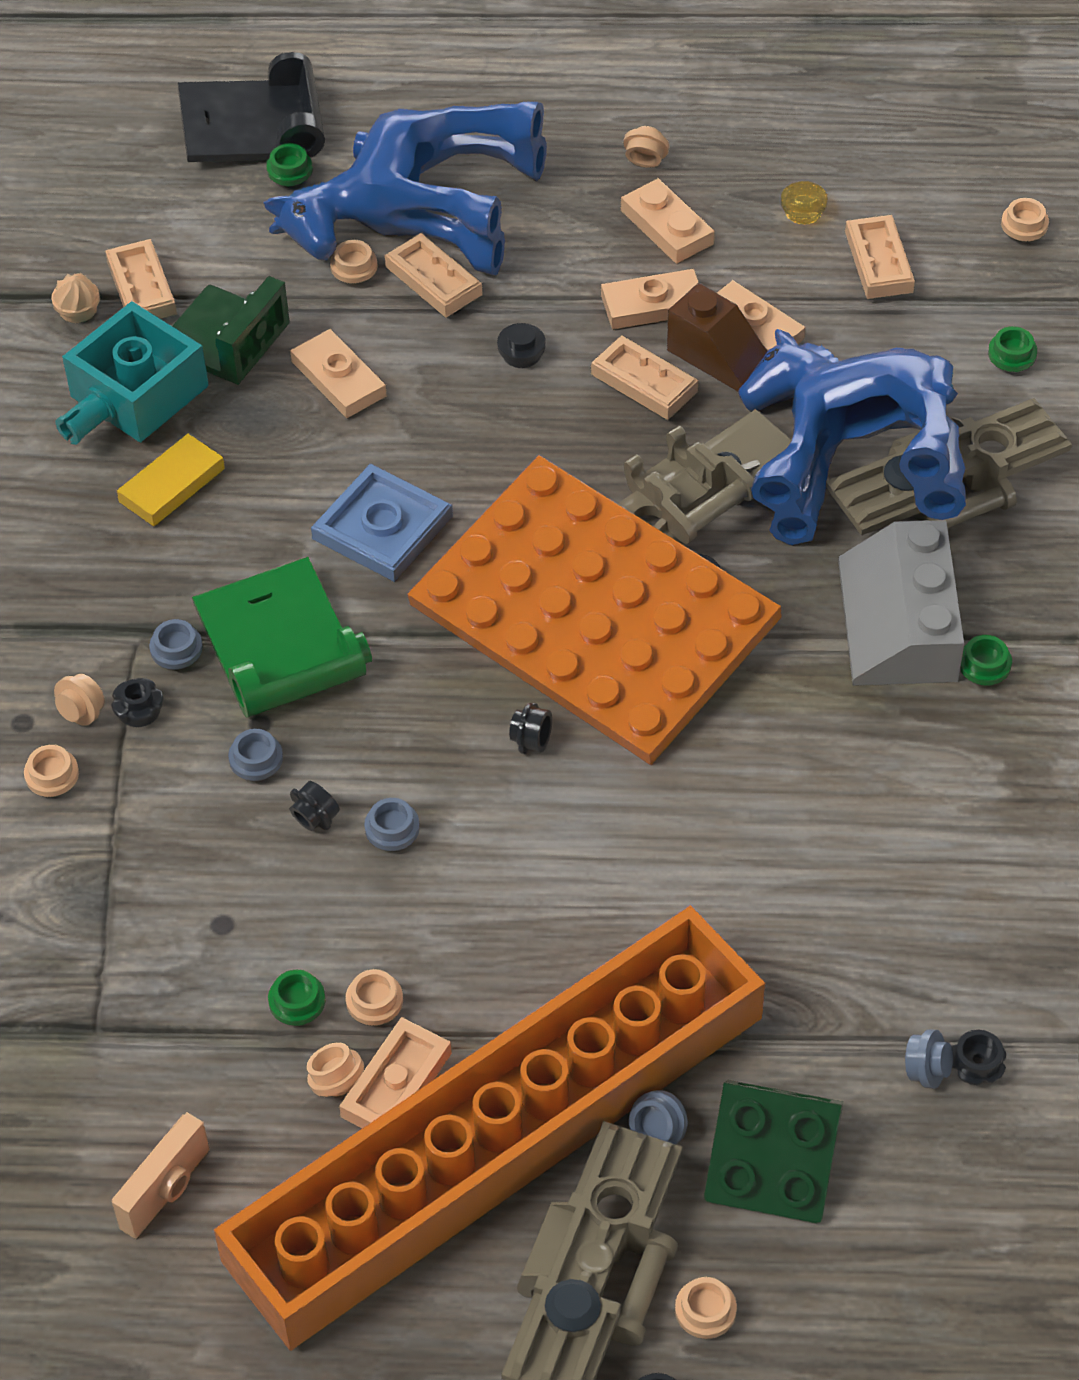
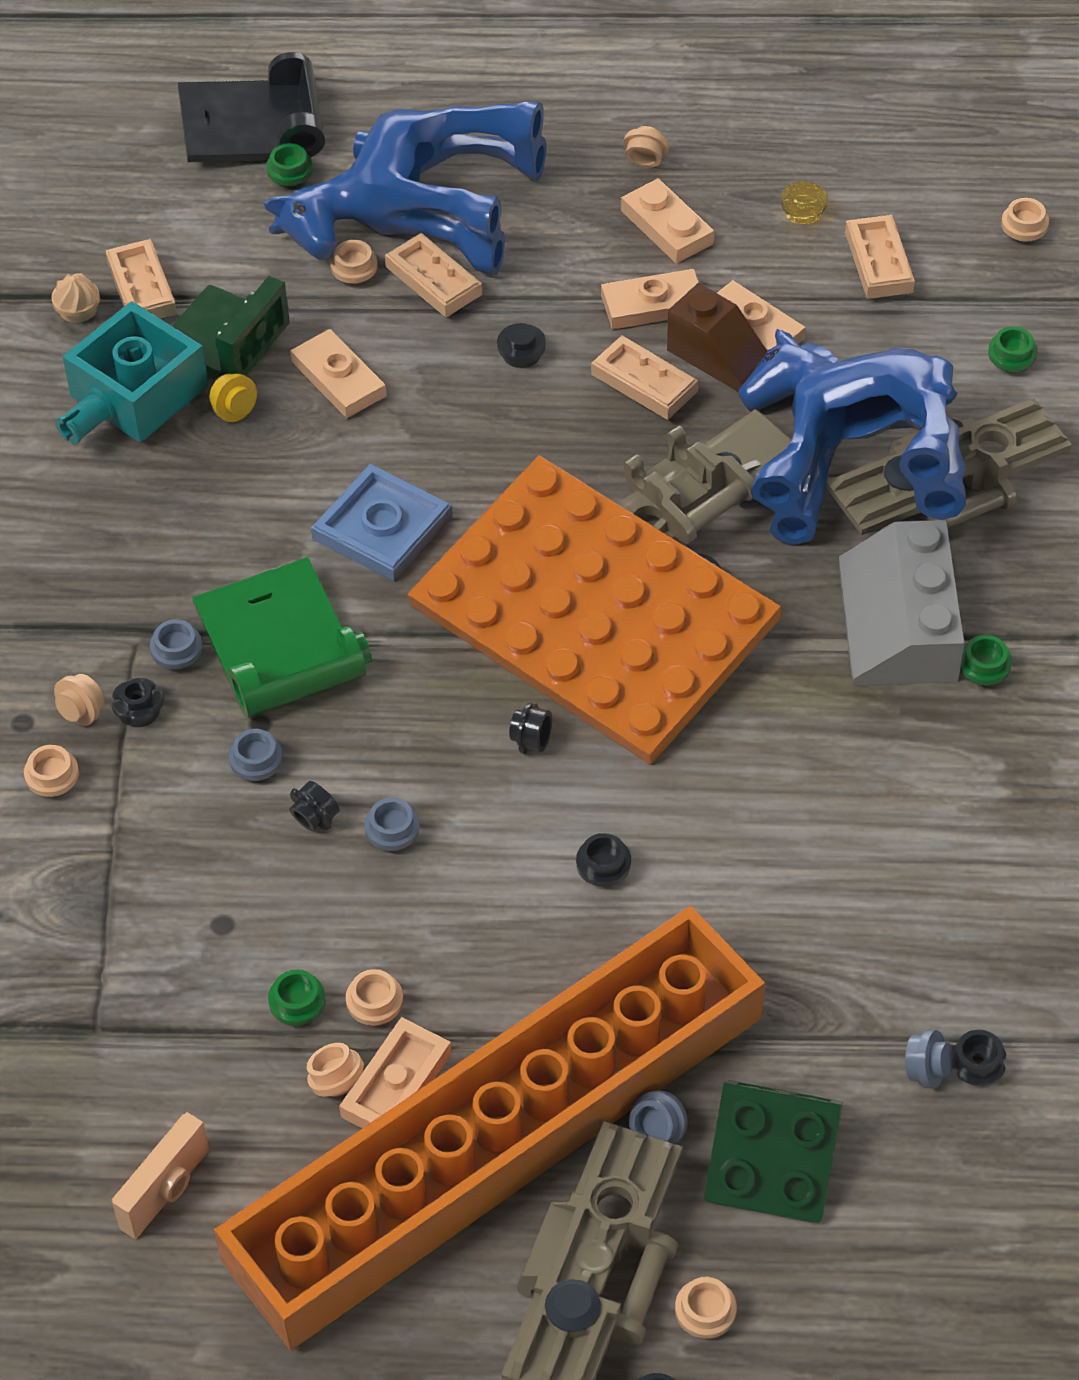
yellow tile [117,433,225,526] -> none
none -> yellow plate [209,374,257,422]
none -> black plate [576,833,631,887]

